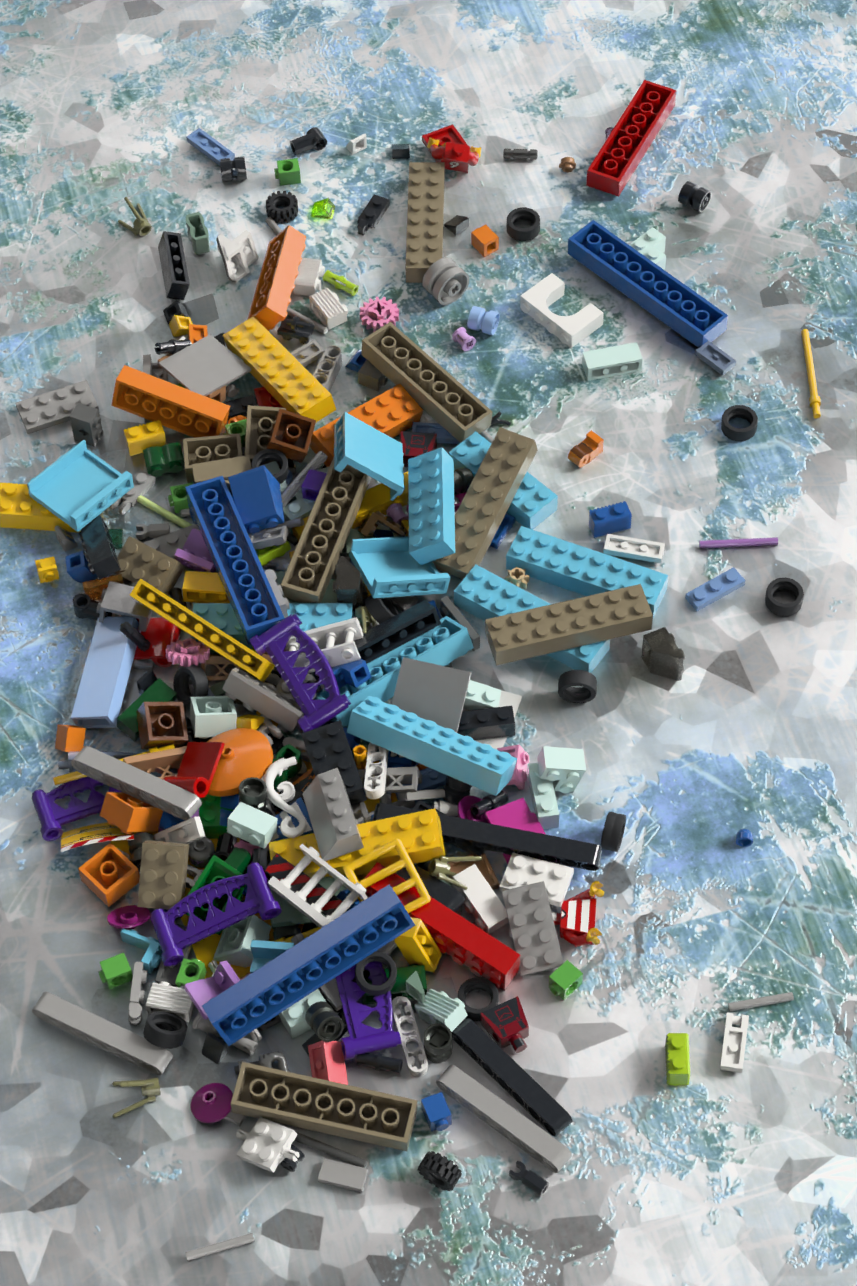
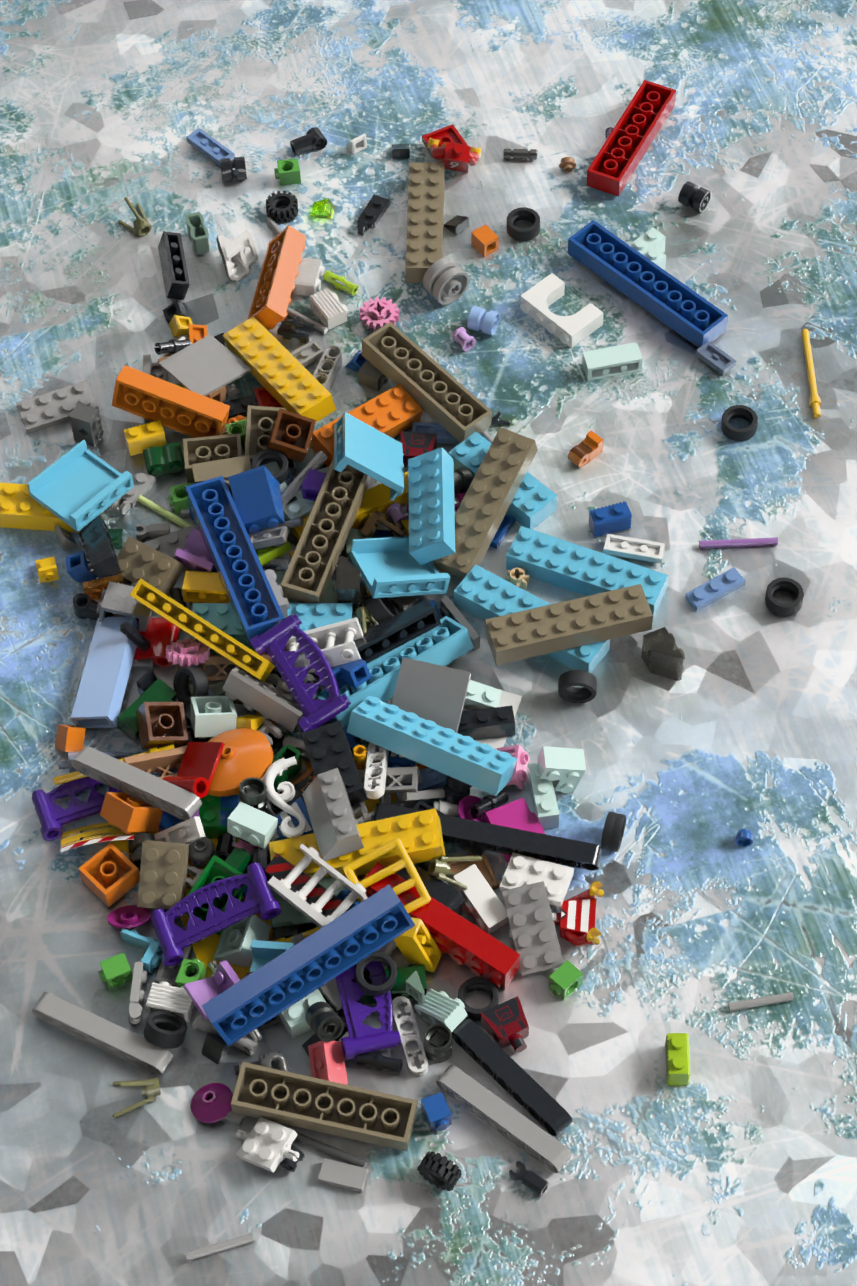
white plate [720,1012,749,1073] -> none

